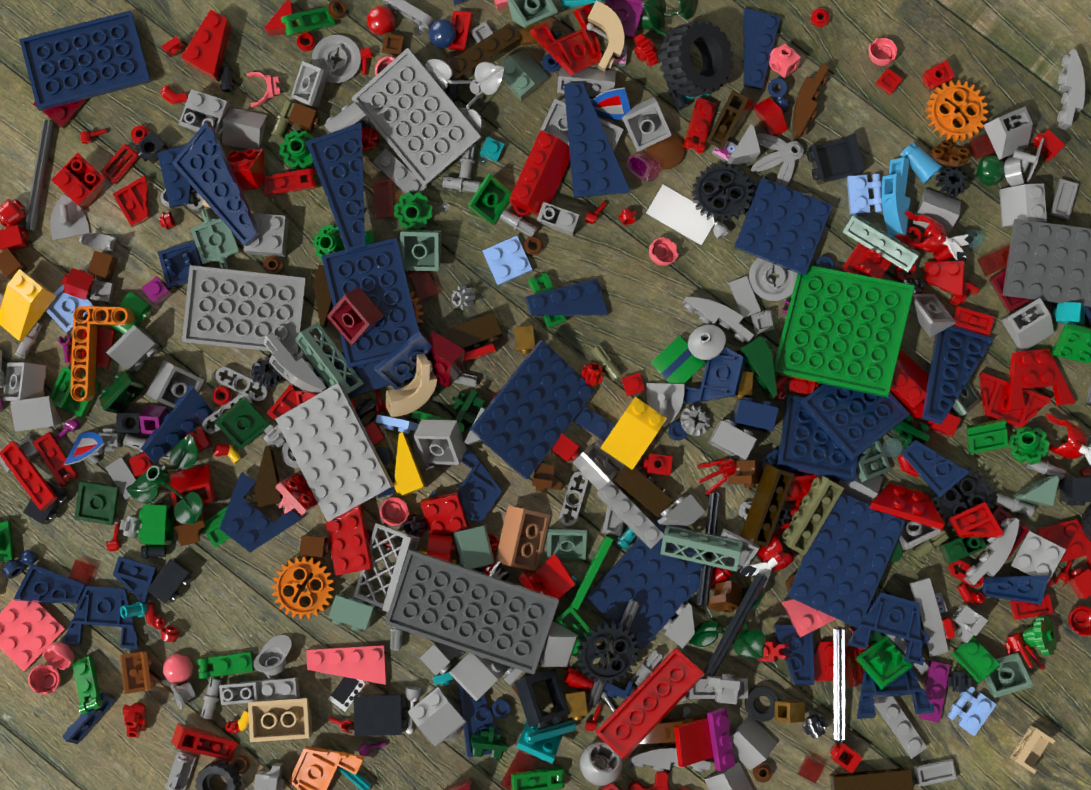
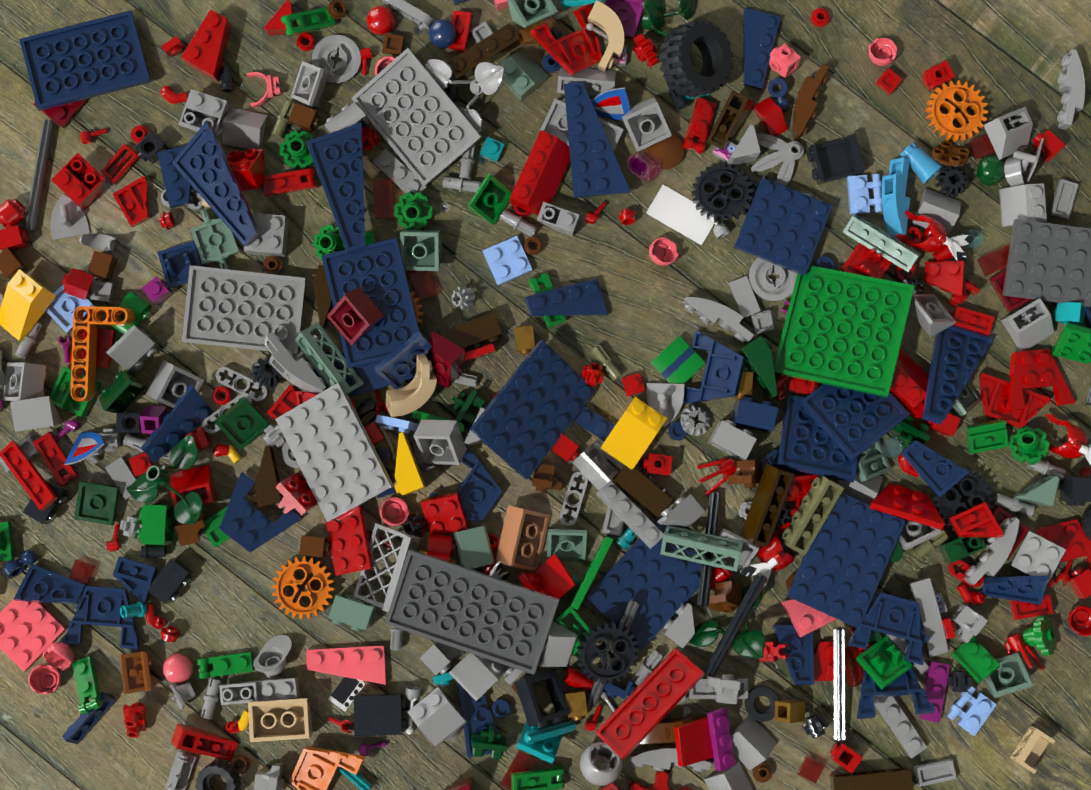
light grey dish [688,325,726,360] -> none

